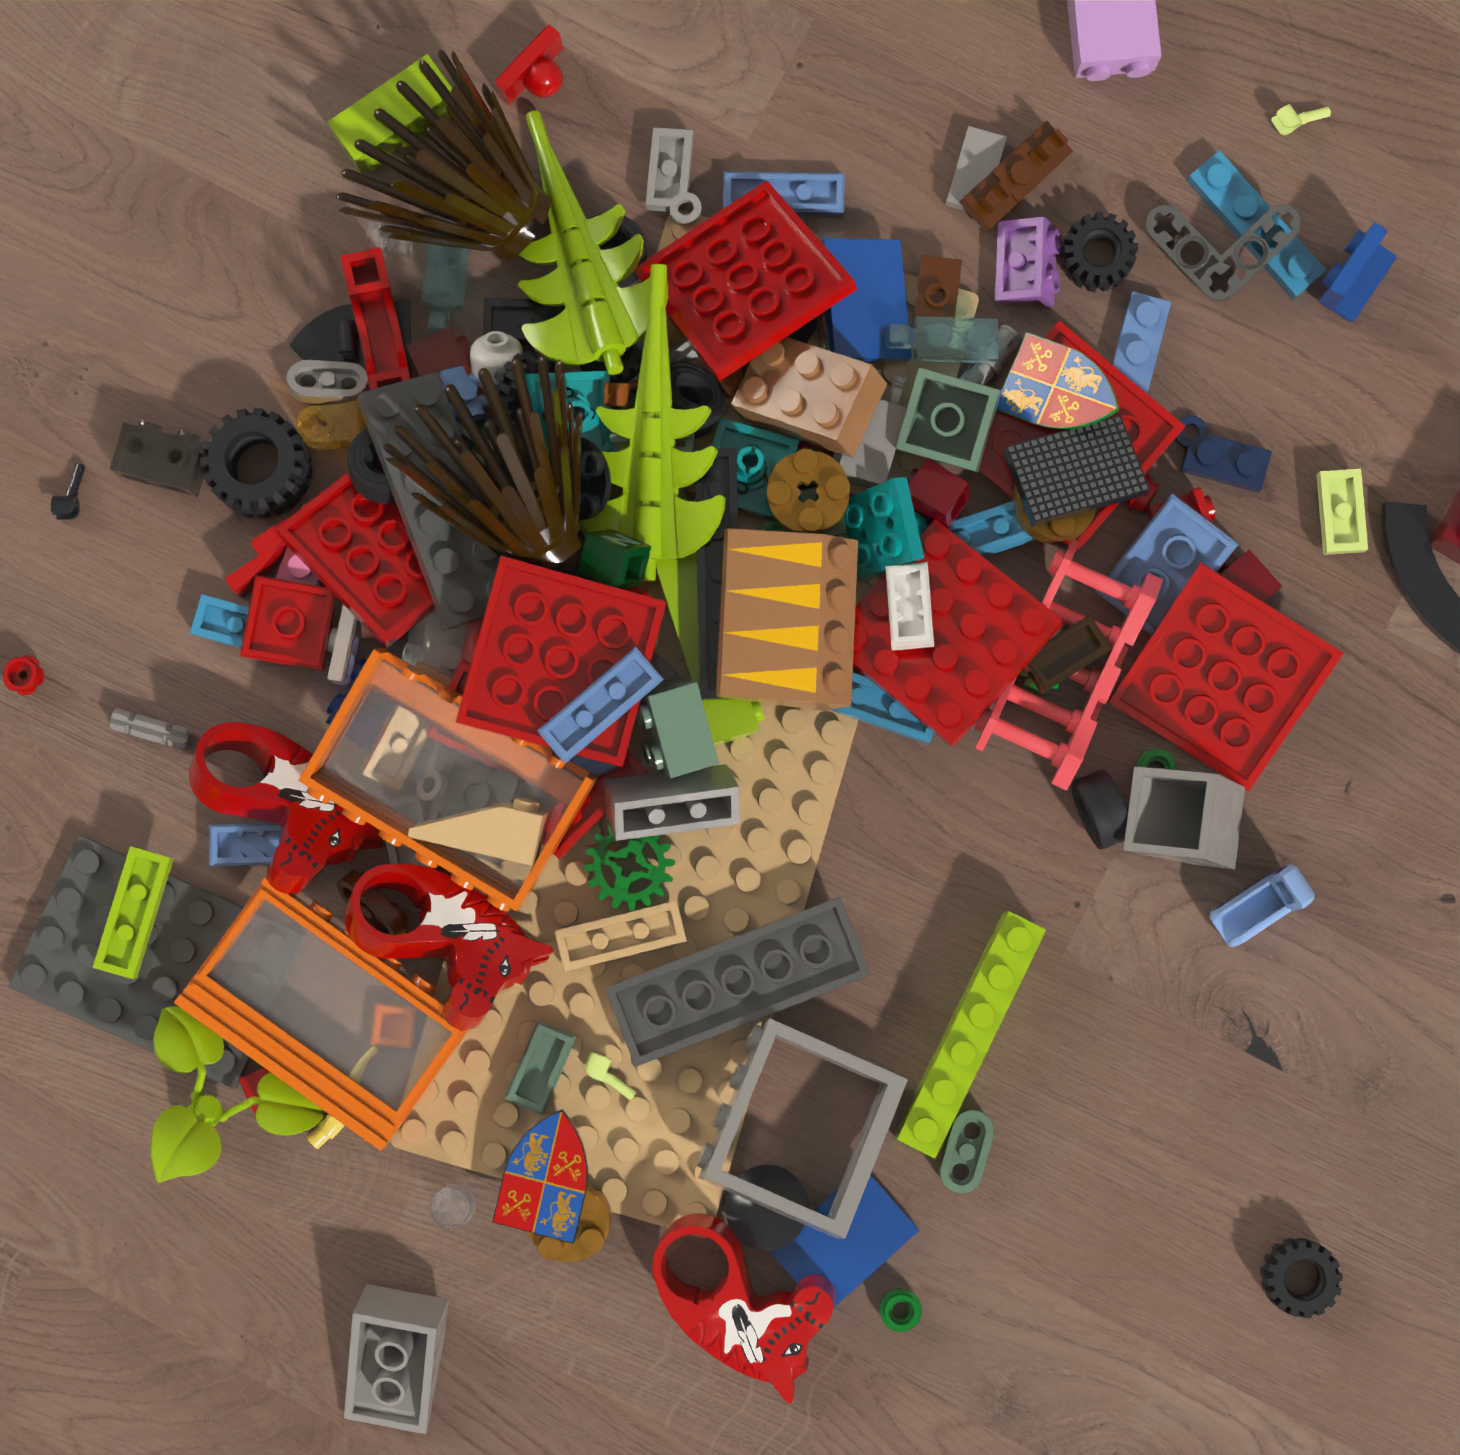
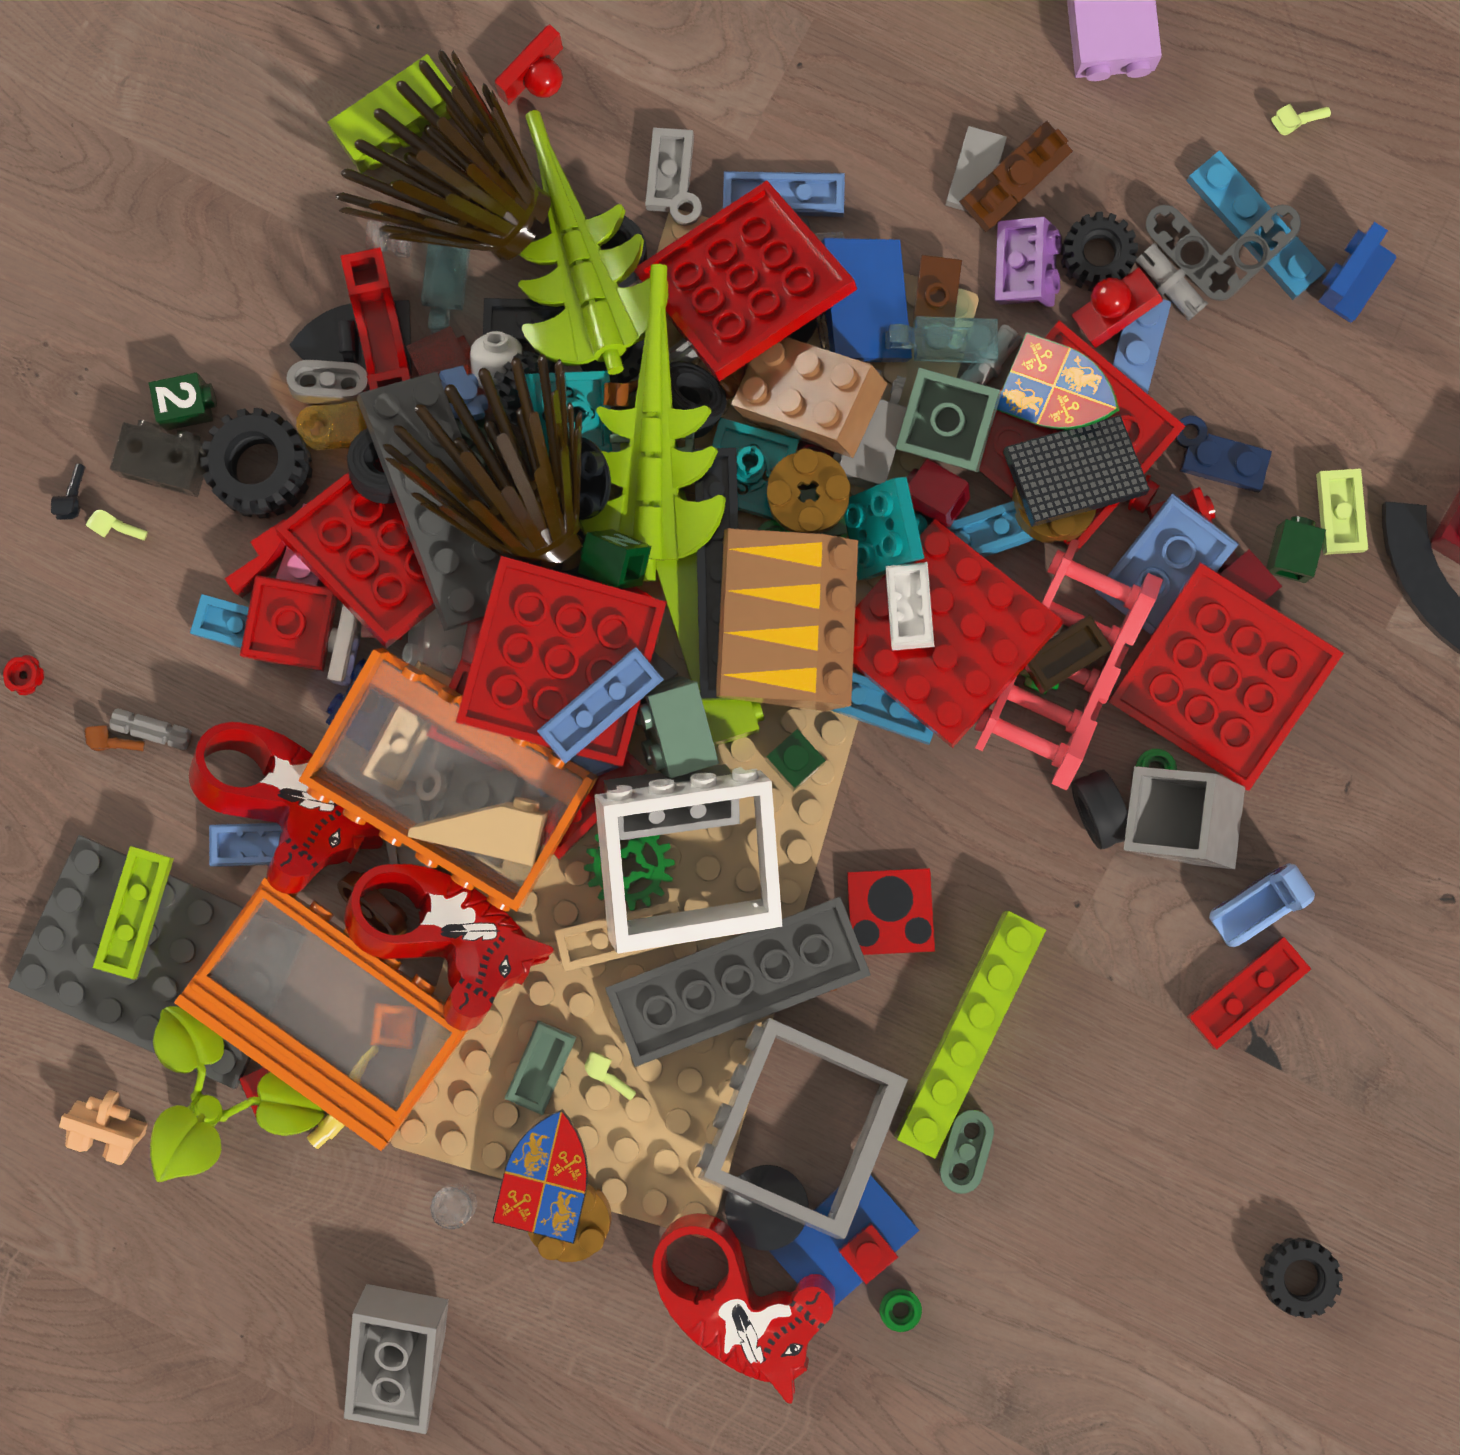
none -> light nougat hips [59,1090,148,1165]
none -> dark orange hand [85,725,145,751]
none -> yellowish green hand [86,510,148,541]
none -> dark green brick [148,372,217,431]
none -> white window [595,767,782,954]
none -> dark green brick [765,729,826,792]
none -> red plate [838,1222,899,1285]
none -> tile [847,868,935,955]
none -> red tile [1071,267,1163,348]
none -> light grey pin [1136,243,1208,321]
none -> red plate [1187,937,1311,1050]
none -> dark green brick [1266,516,1326,583]

